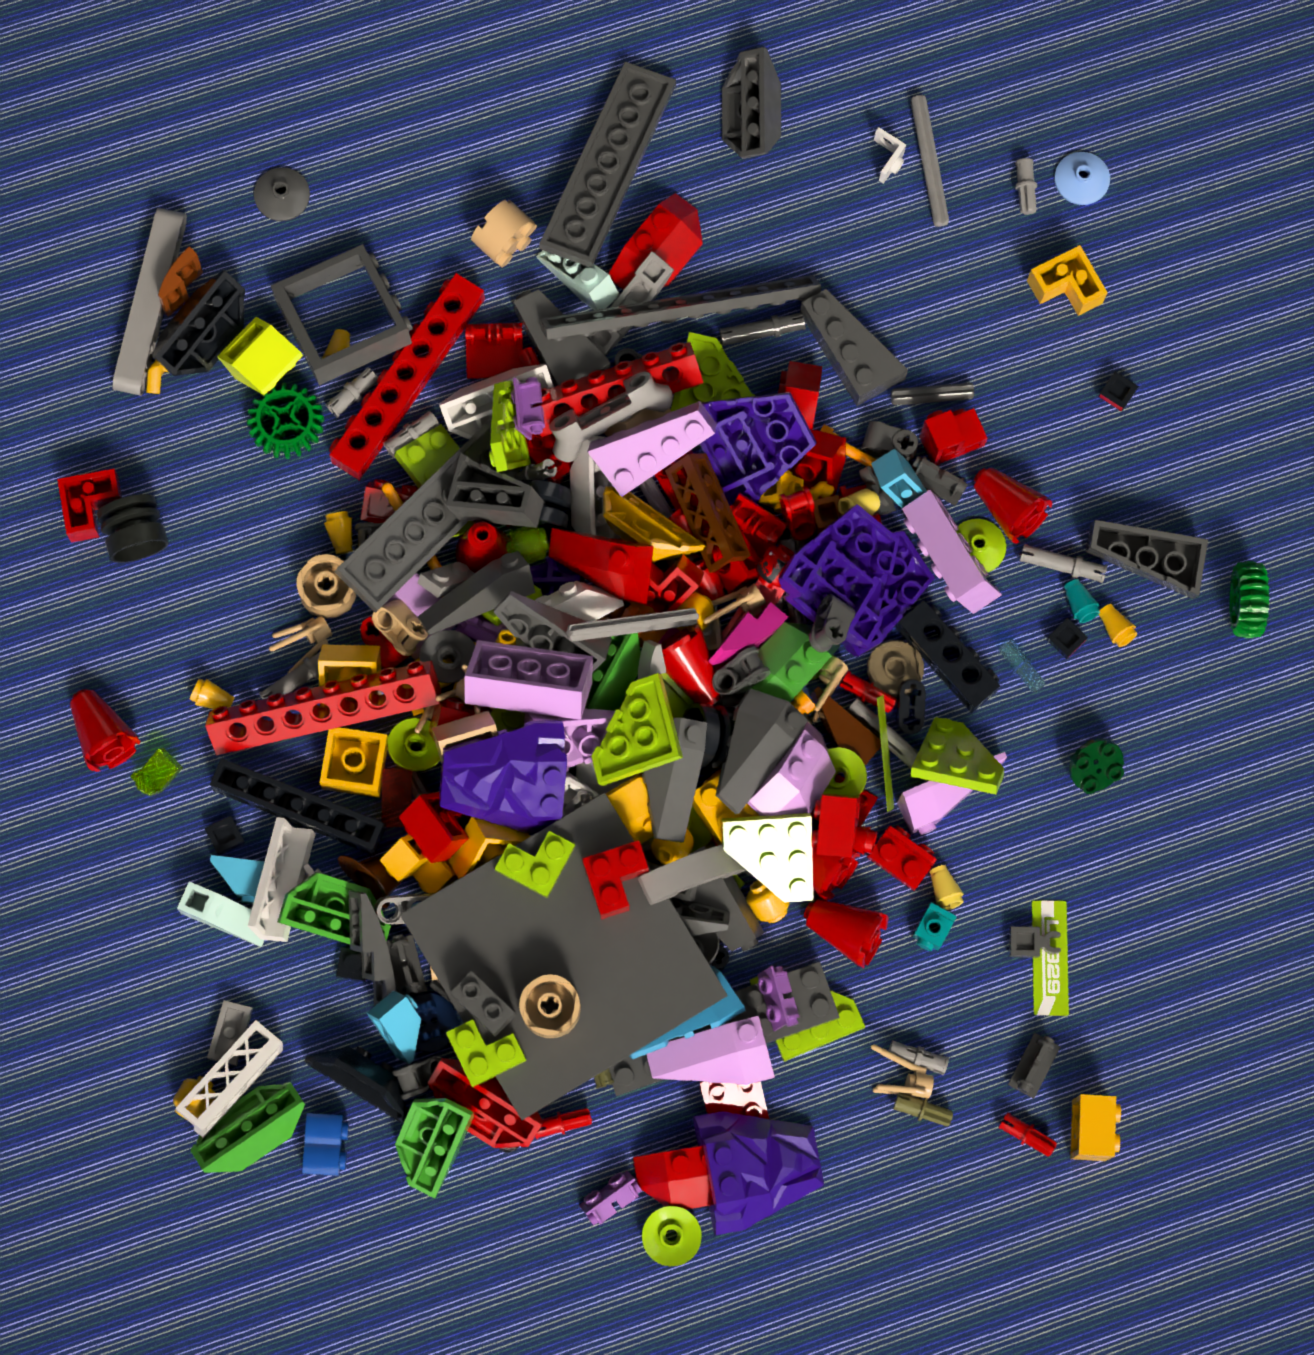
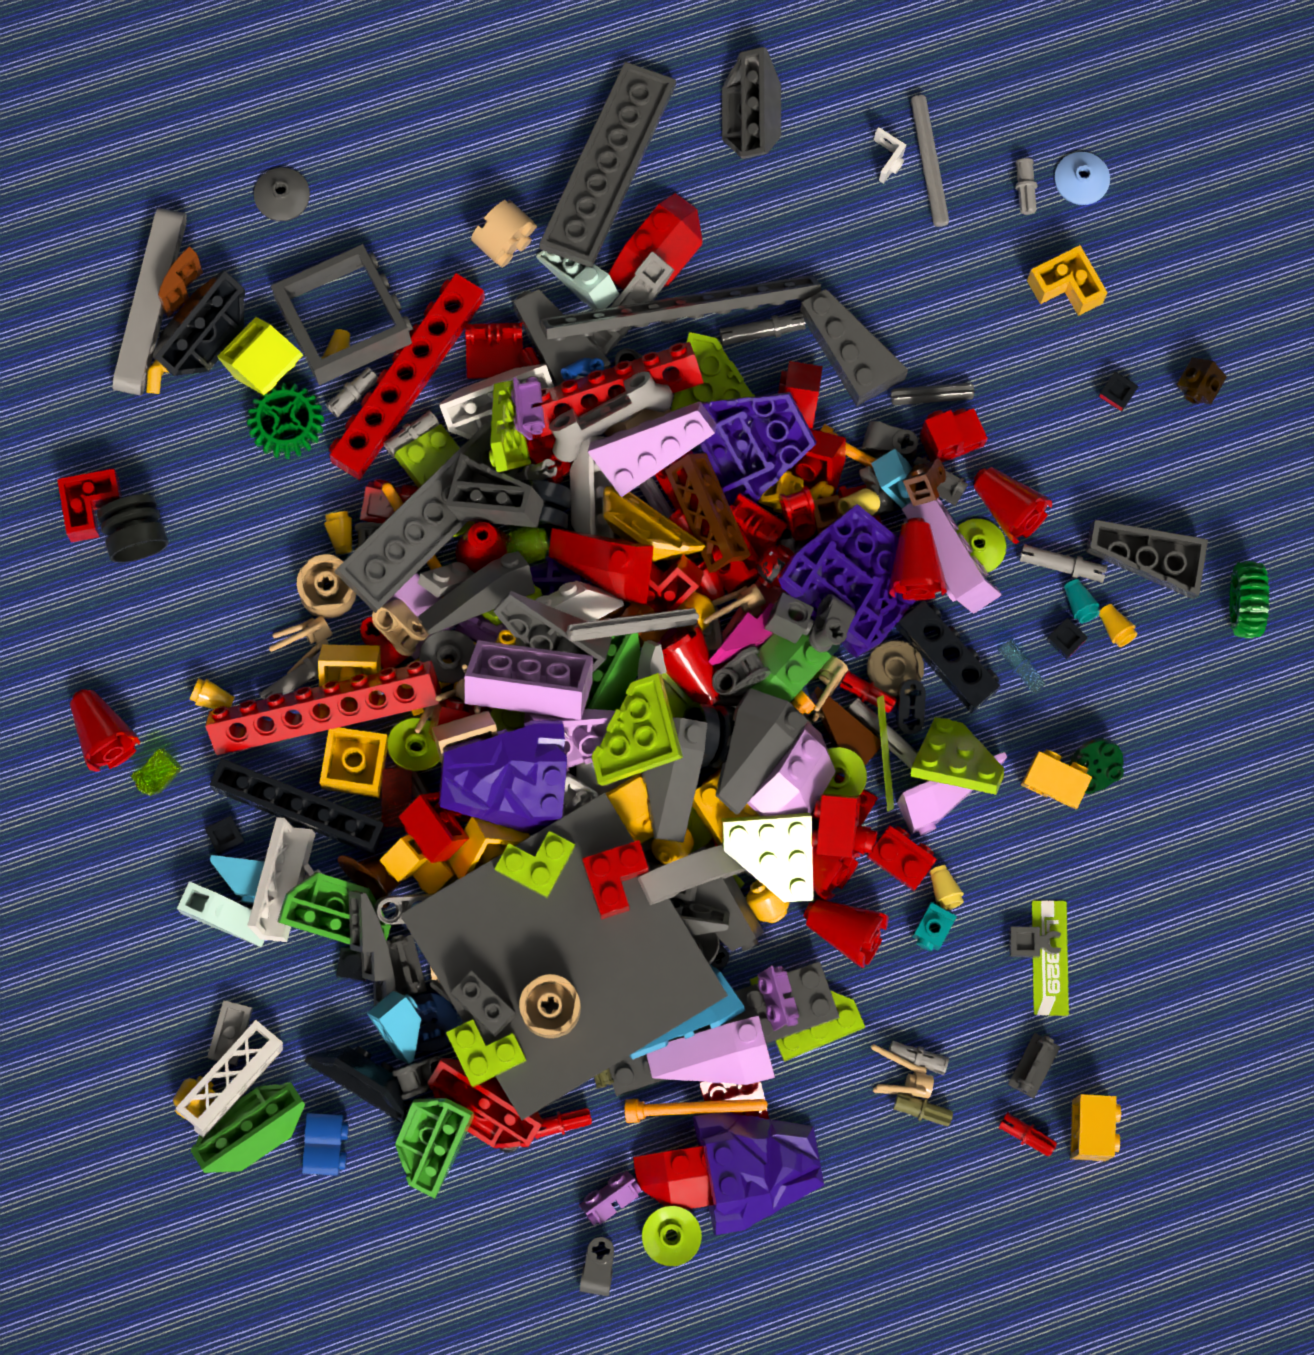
none -> blue arm [561,358,605,381]
none -> dark grey piece [579,1237,614,1297]
none -> light orange piece [625,1099,768,1123]
none -> dark grey brick [764,592,814,644]
none -> red cone [889,518,947,600]
none -> reddish brown leg [903,459,946,507]
none -> yellow brick [1021,749,1092,809]
none -> dark brown brick [1176,357,1227,404]

